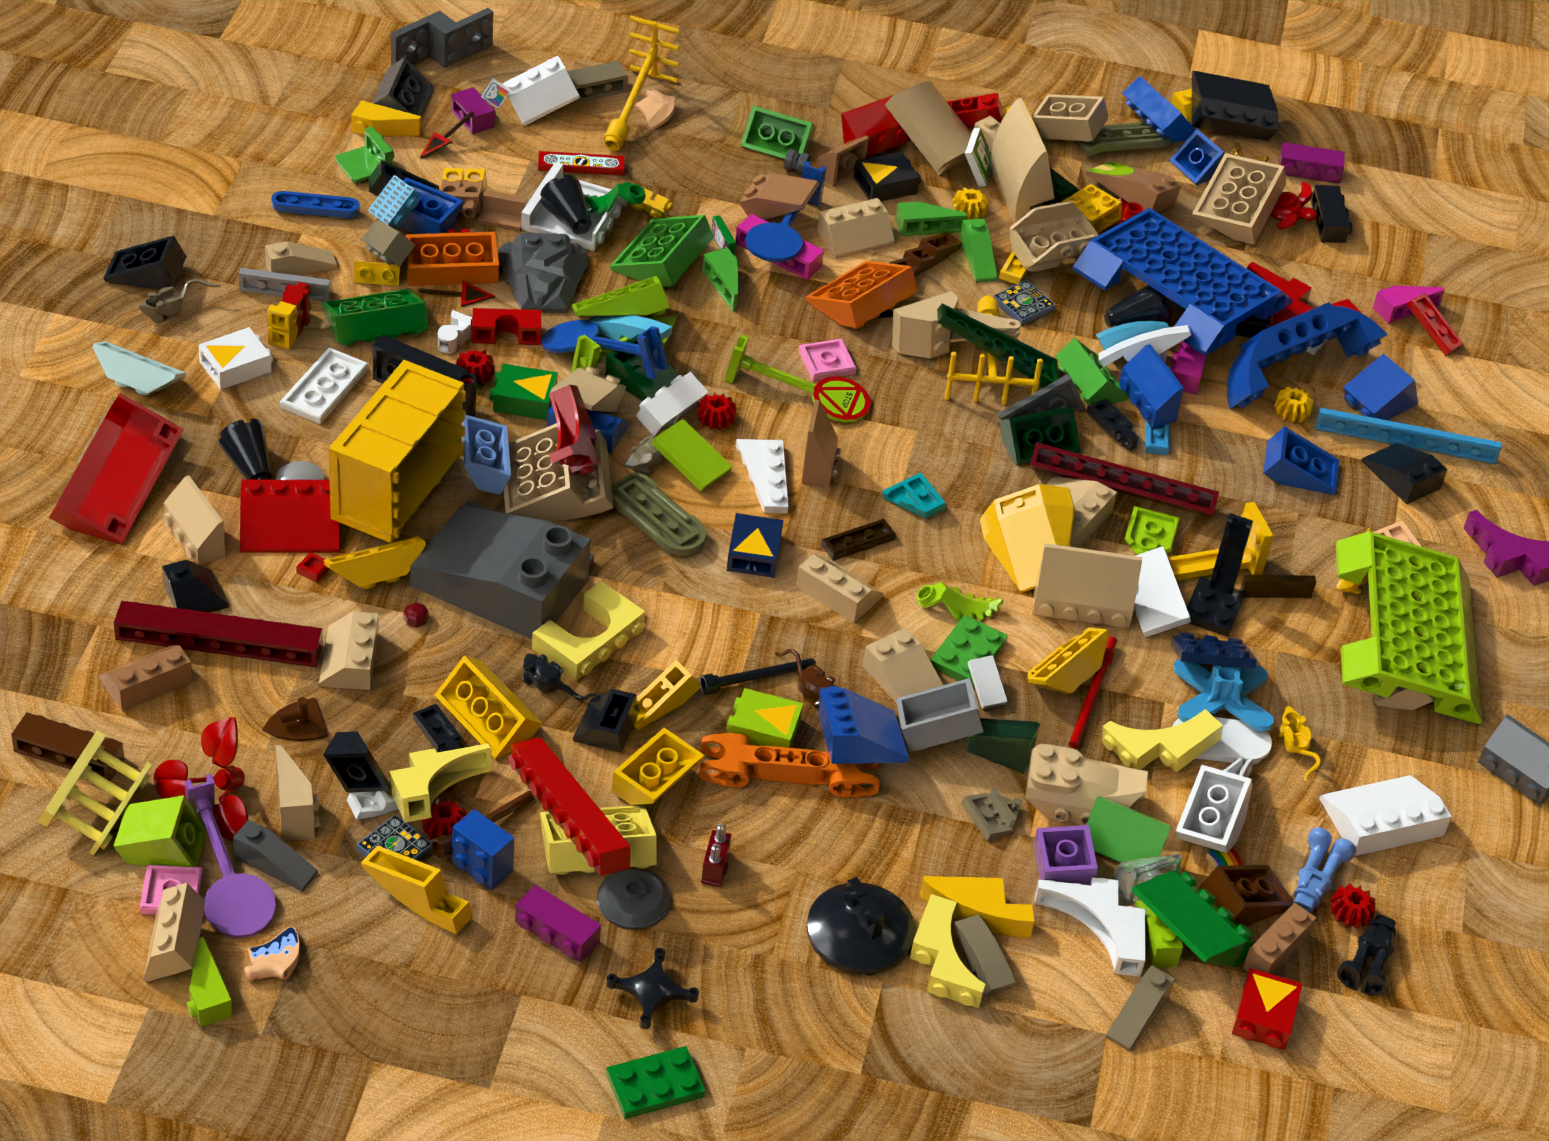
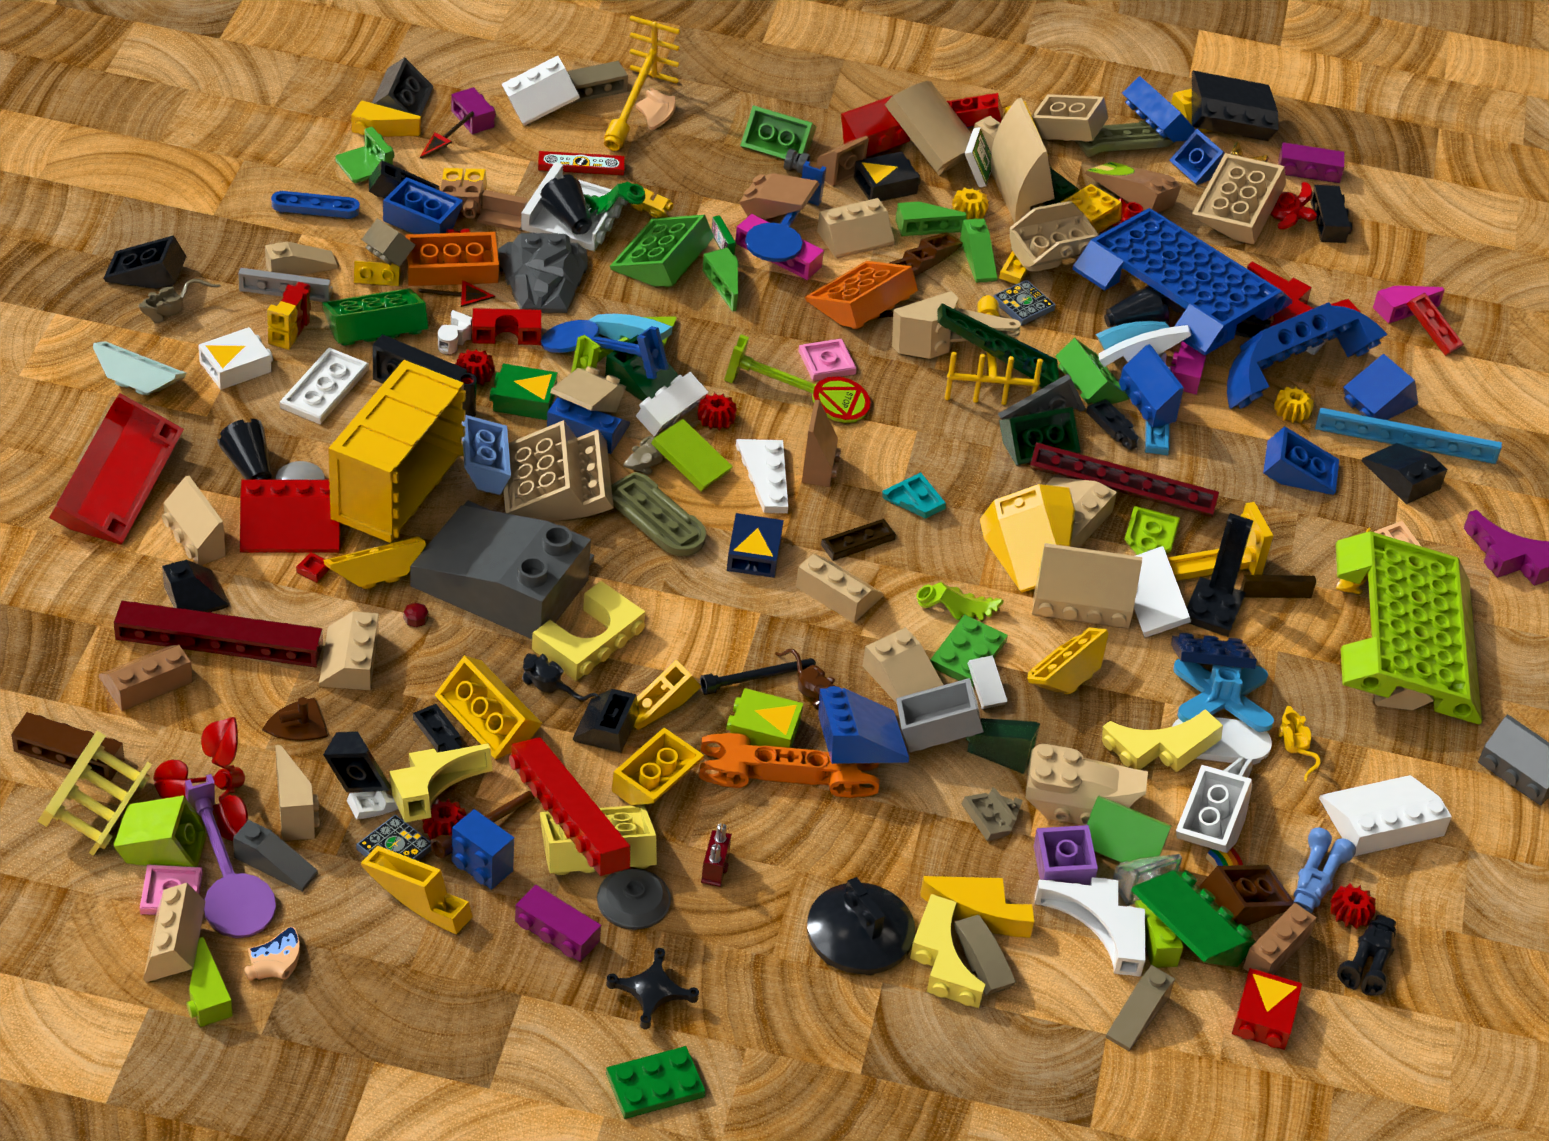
medium azure brick [368,175,421,230] -> none
dark grey bracket [391,8,493,68] -> none
tile [481,78,511,108] -> none
red arch [549,385,600,476] -> none
lime slope [572,276,669,316] -> none
red bar [1068,636,1117,749] -> none

